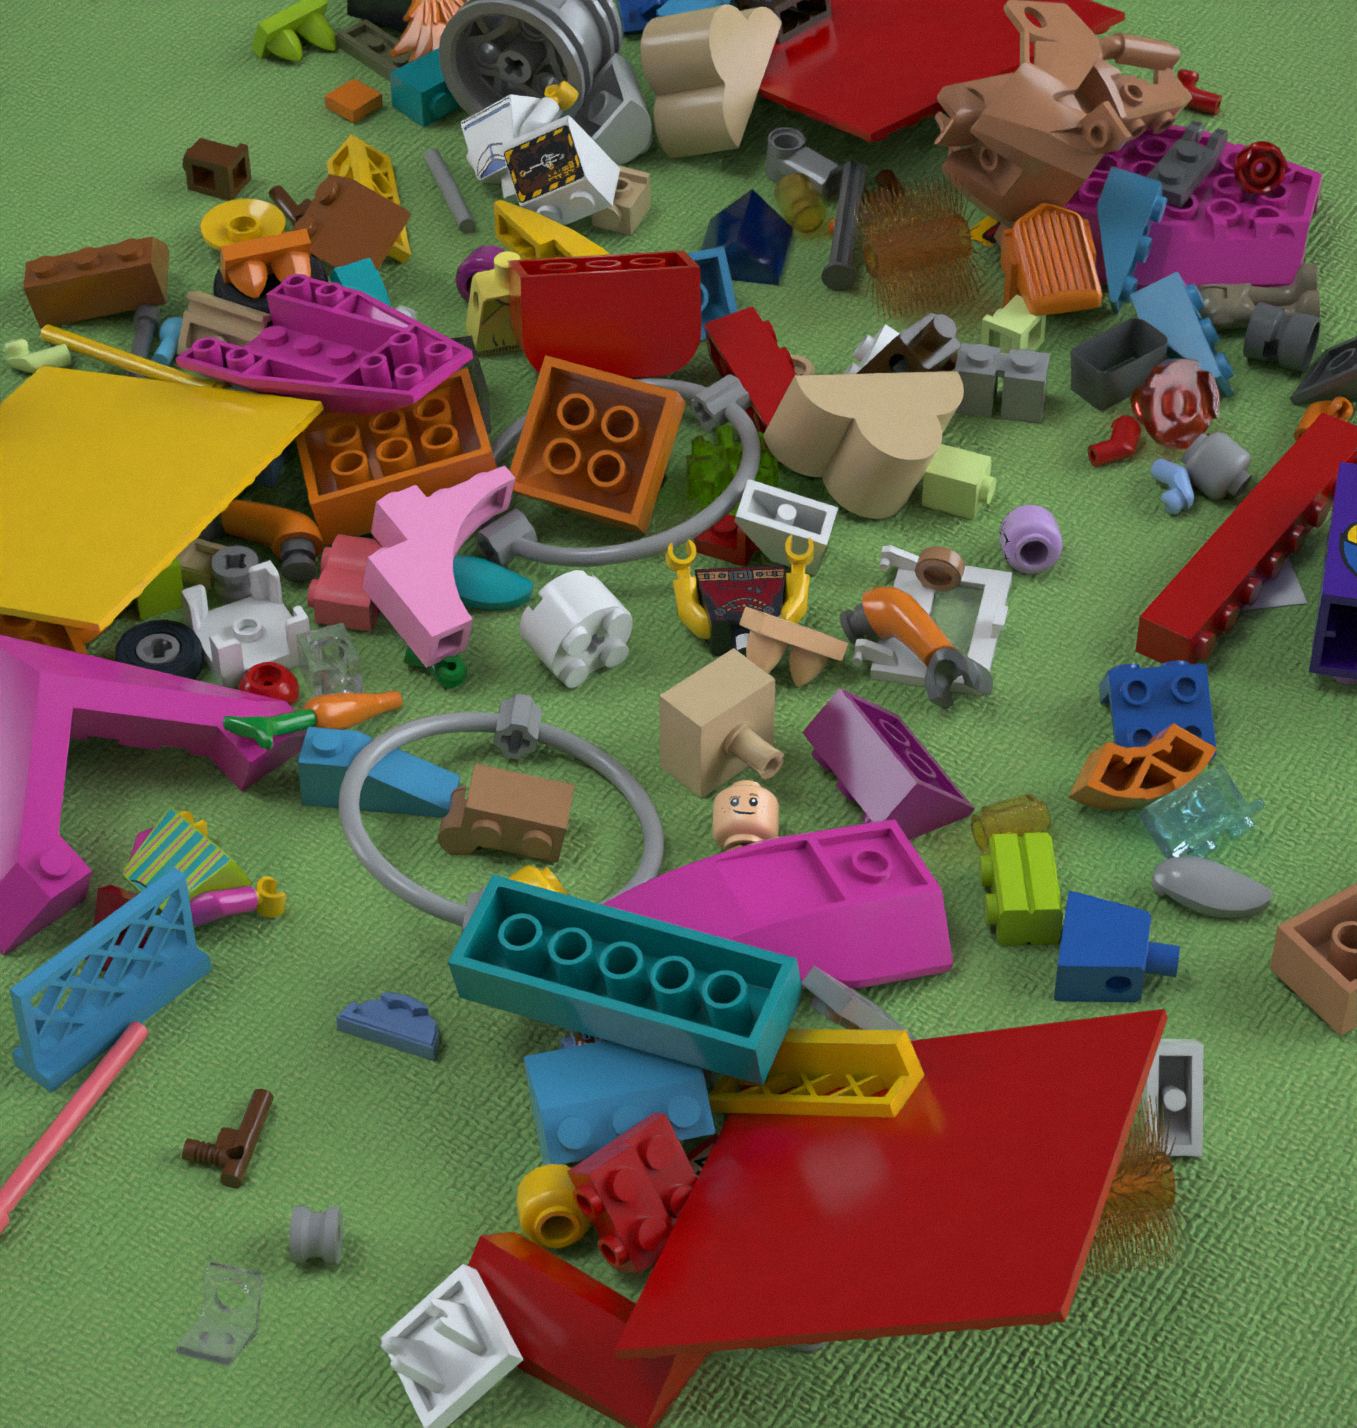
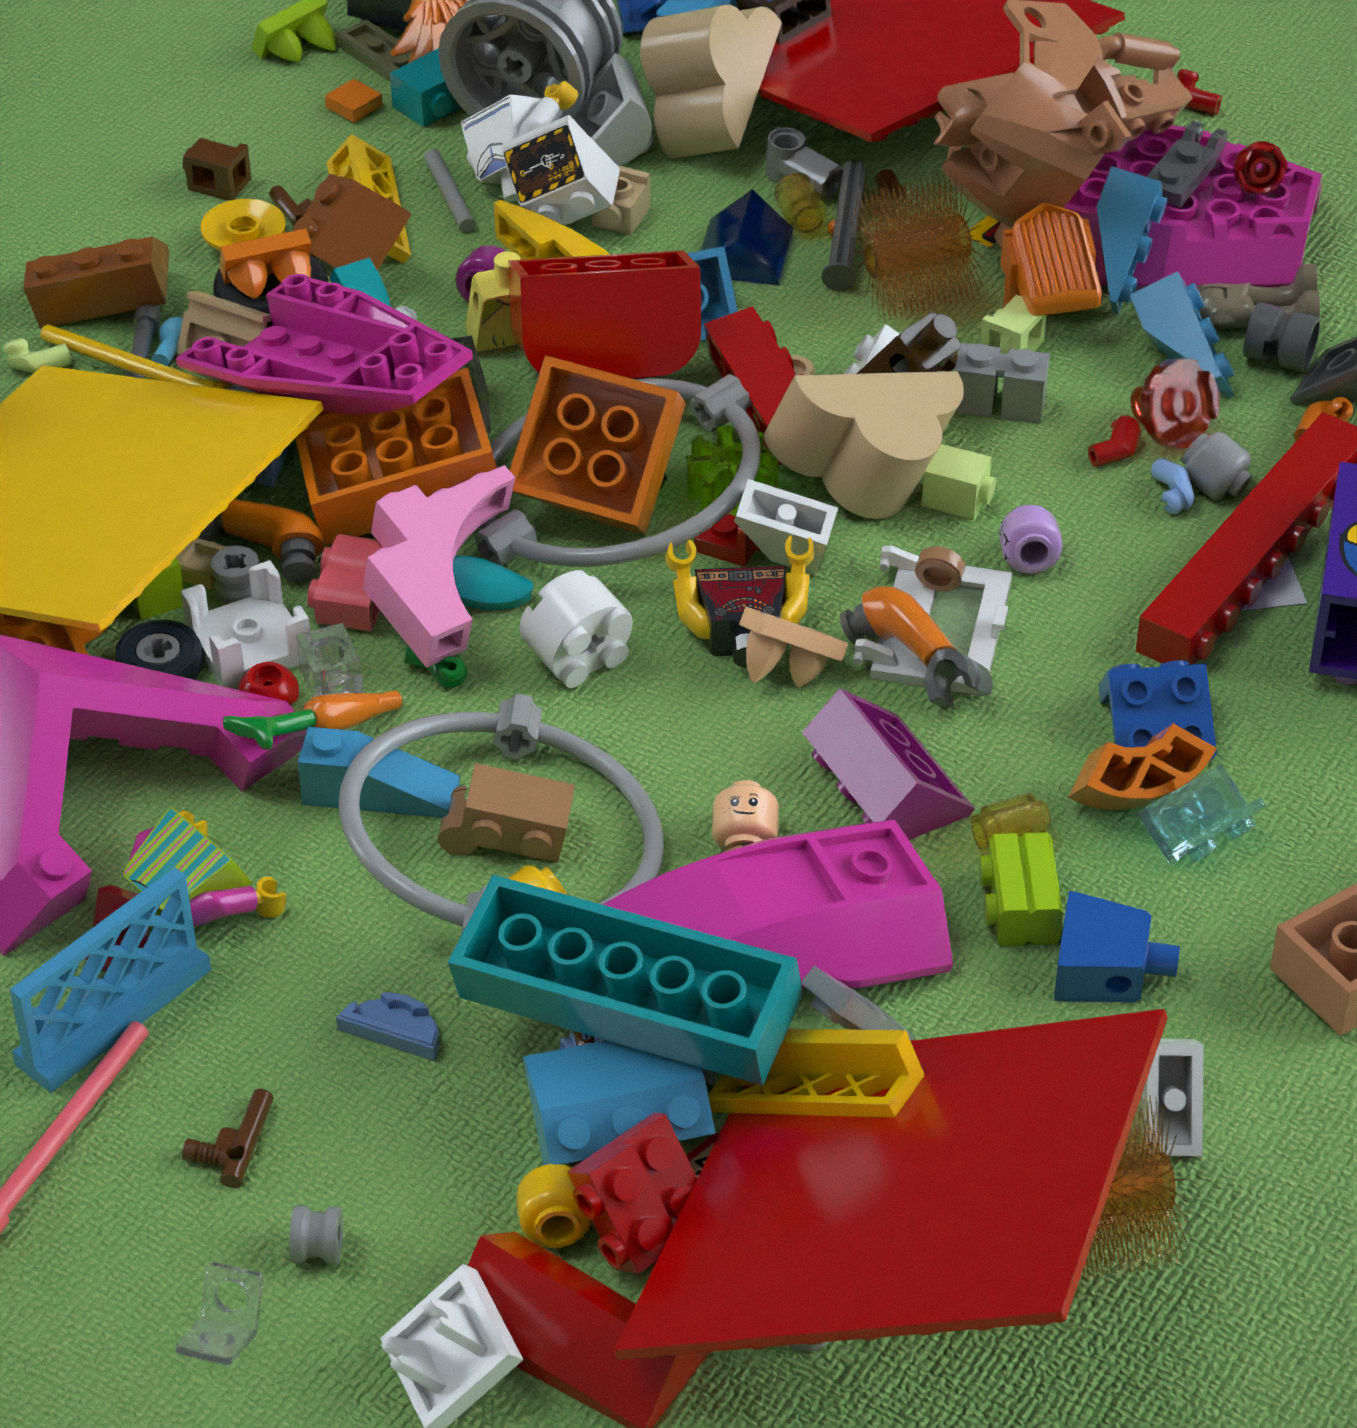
tan brick [659,648,784,798] -> none
dark grey piece [1070,318,1168,412] -> none
light grey arm [1152,856,1273,918] -> none

